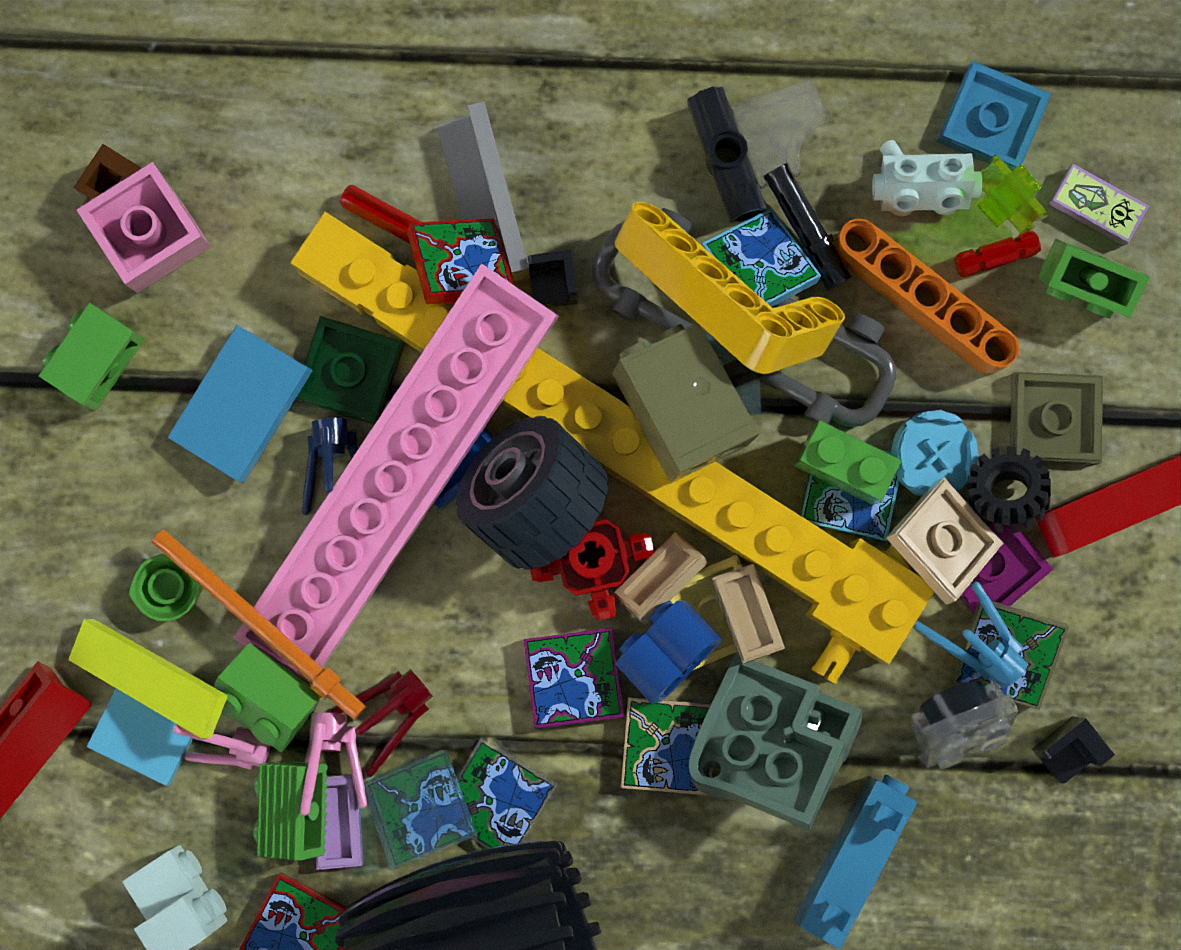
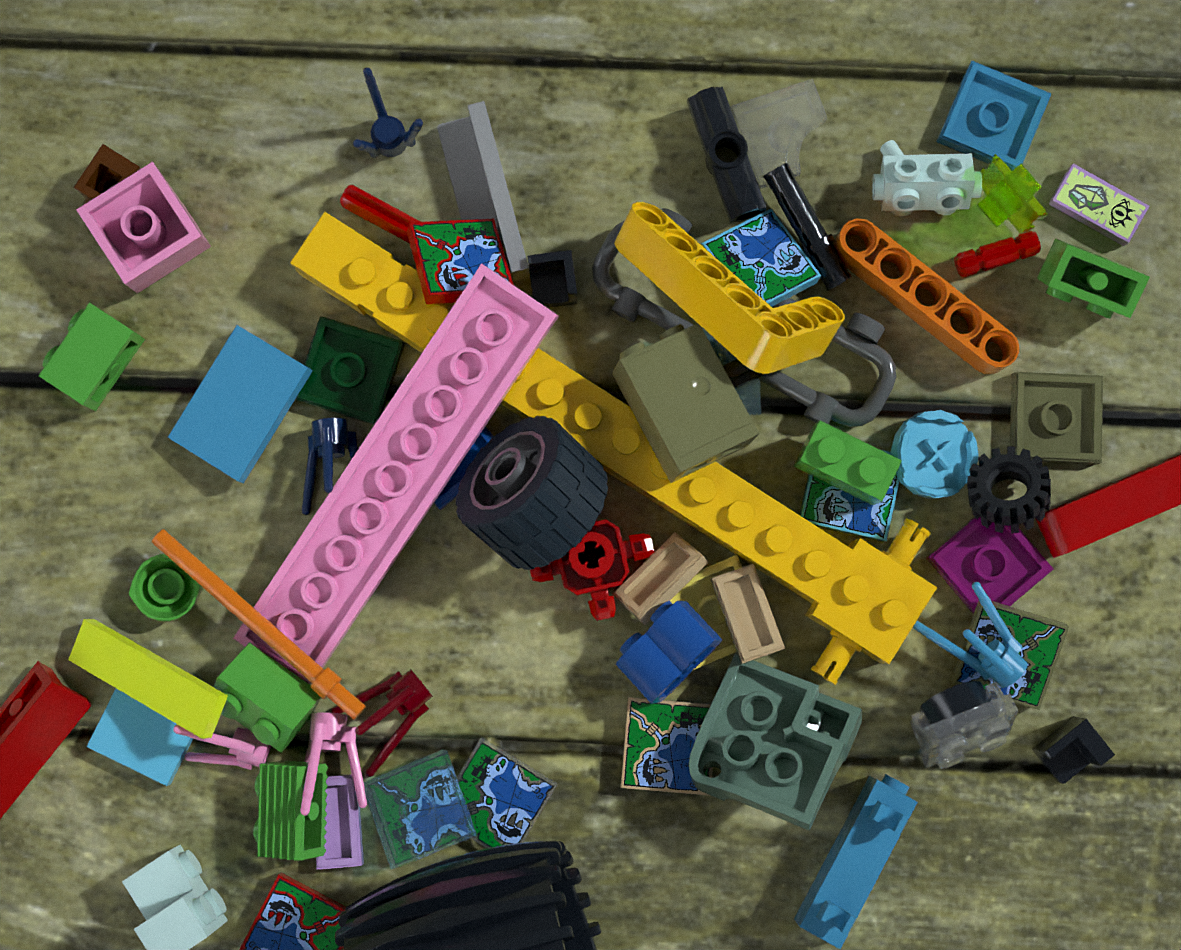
tile [524,628,624,729] -> none
tan tile [886,478,1003,605] -> none
none -> dark blue plant [353,67,423,158]

